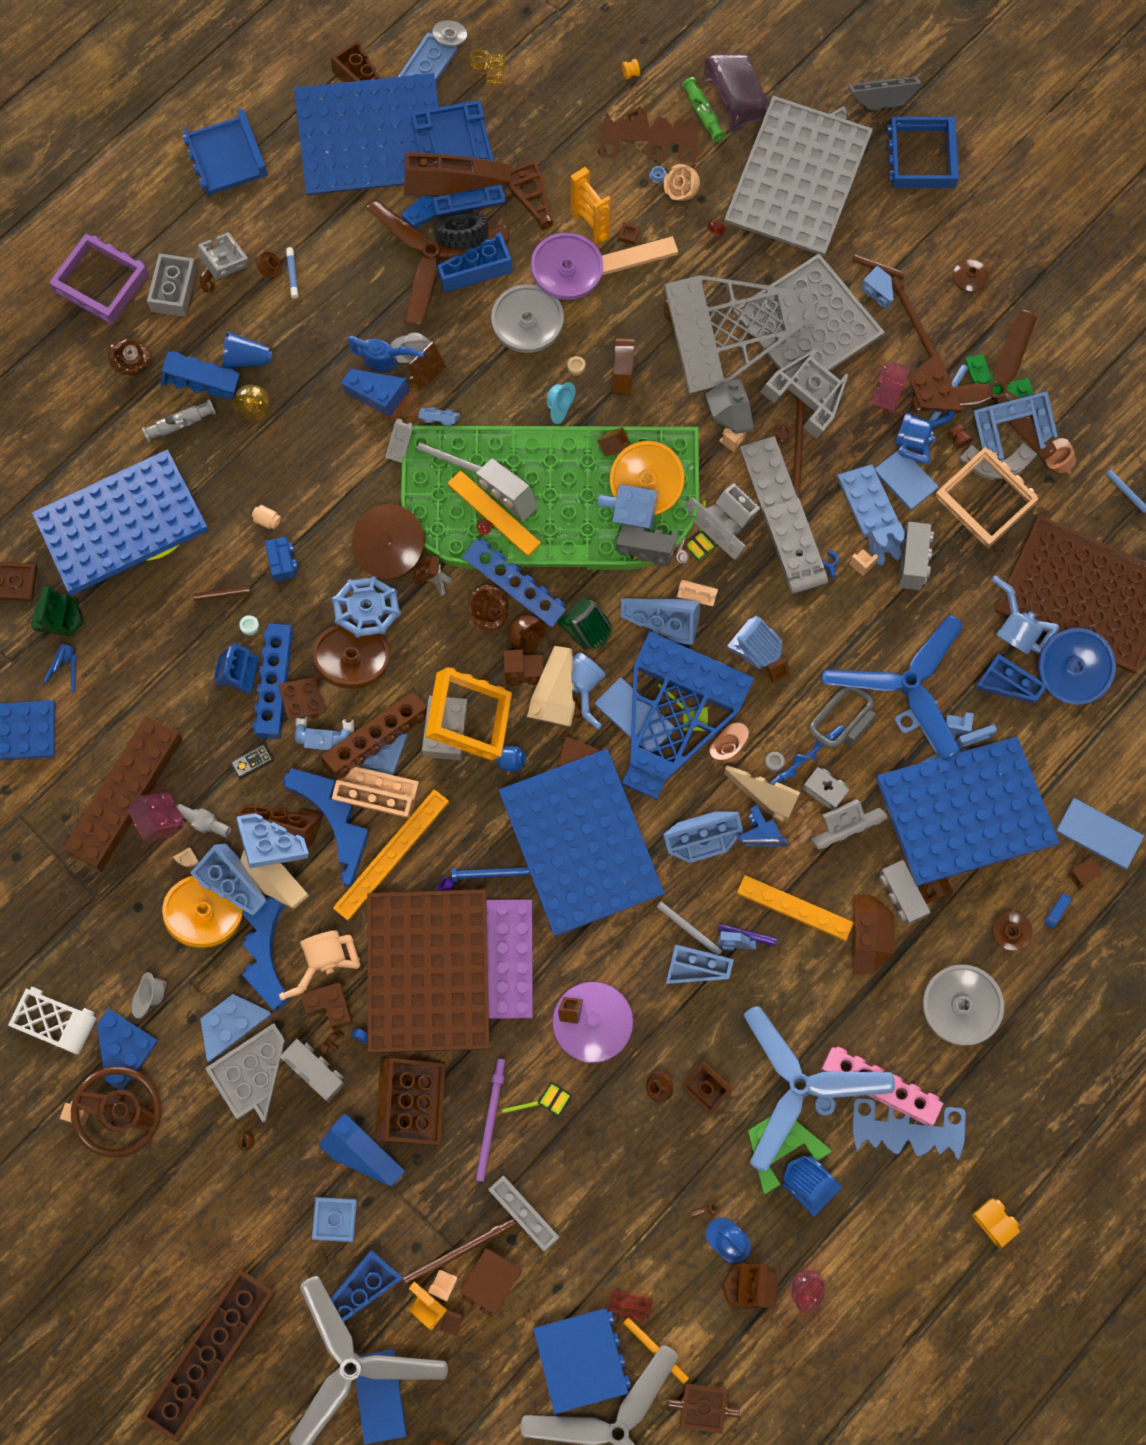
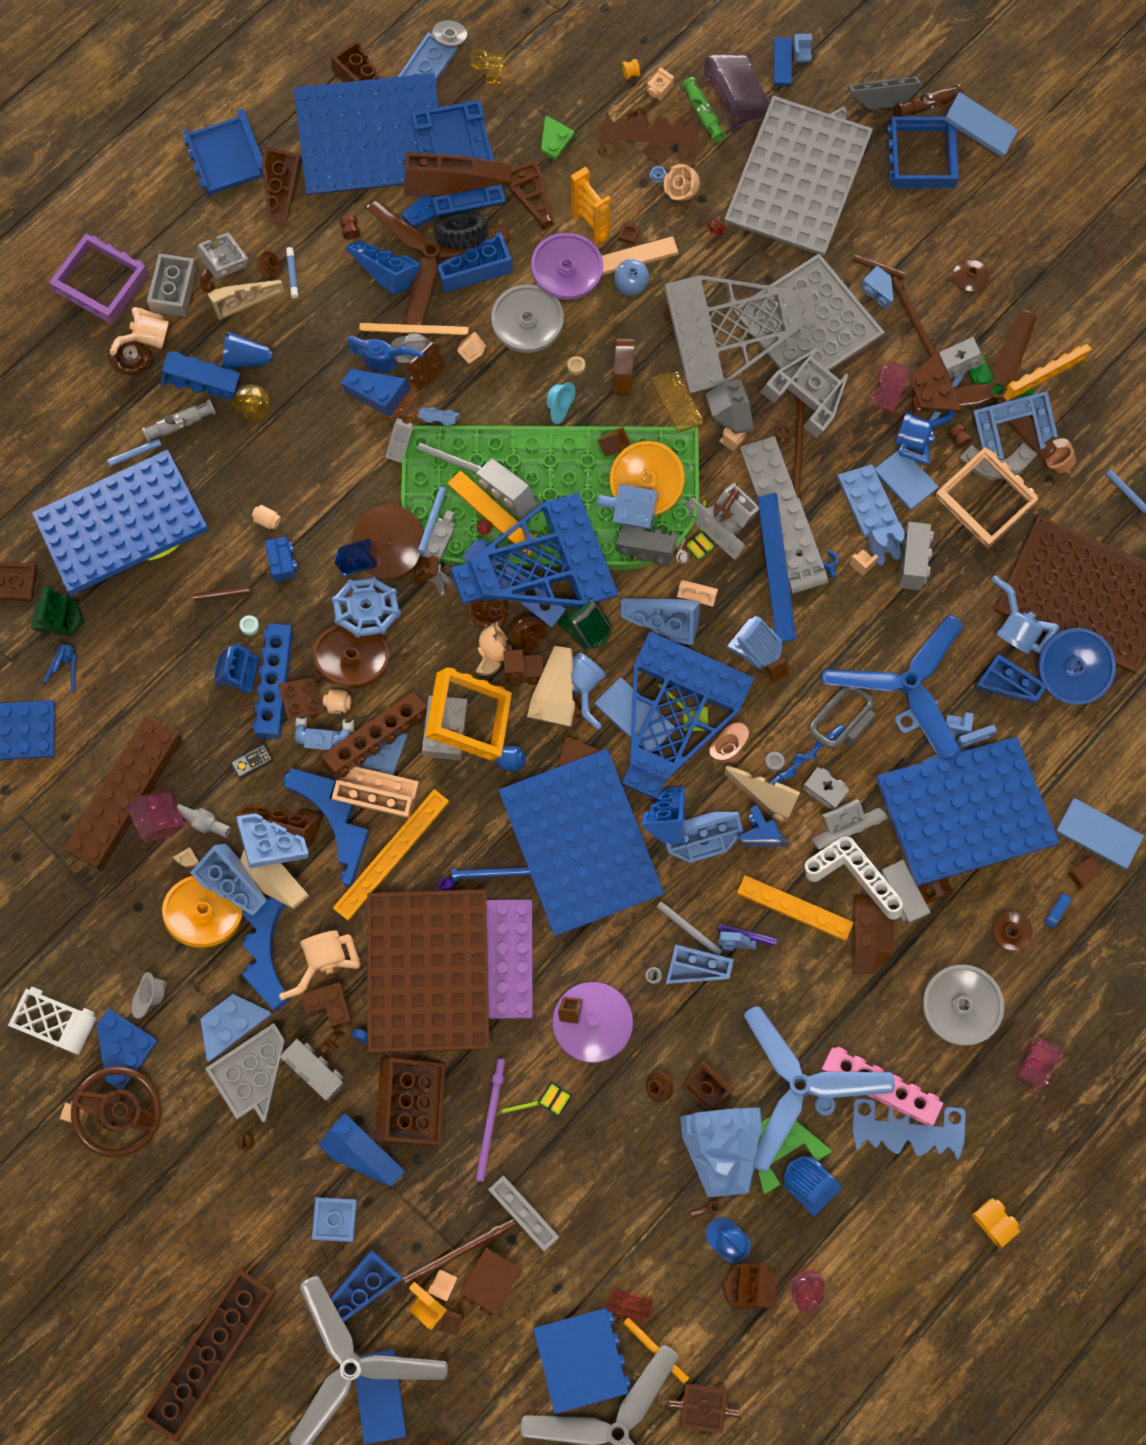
none -> medium blue bar [108,439,162,467]
none -> light nougat piece [110,307,169,355]
none -> tan wedge [208,280,285,320]
none -> reddish brown wedge [262,147,302,225]
none -> light nougat head [323,689,352,714]
none -> clear blue panel [334,539,377,575]
none -> copper wheel [339,215,360,240]
none -> blue wedge [346,241,421,294]
none -> light orange tile [360,323,470,335]
none -> medium blue bar [418,487,447,554]
none -> light grey hinge [422,510,455,563]
none -> blue wing [450,493,619,609]
none -> light nougat panel [457,332,486,364]
none -> tan tile [476,656,501,676]
none -> light nougat cylinder [478,623,513,662]
none -> bright green wing [541,116,575,161]
none -> medium blue cylinder [614,259,649,296]
none -> blue wedge [642,786,685,845]
none -> light grey hinge [646,967,662,984]
none -> light nougat brick [647,67,674,101]
none -> clear yellow windscreen [651,372,704,433]
none -> medium blue wedge [680,1108,762,1197]
none -> reddish brown bar [714,488,740,522]
none -> blue tile [758,493,797,643]
none -> blue tile [774,38,792,86]
none -> medium blue panel [793,34,812,62]
none -> white beam [805,837,903,919]
none -> reddish brown piece [894,84,963,117]
none -> light grey brick [939,337,984,378]
none -> medium blue tile [944,92,1018,158]
none -> light orange plate [1003,344,1092,402]
none -> clear pink brick [1016,1038,1063,1090]

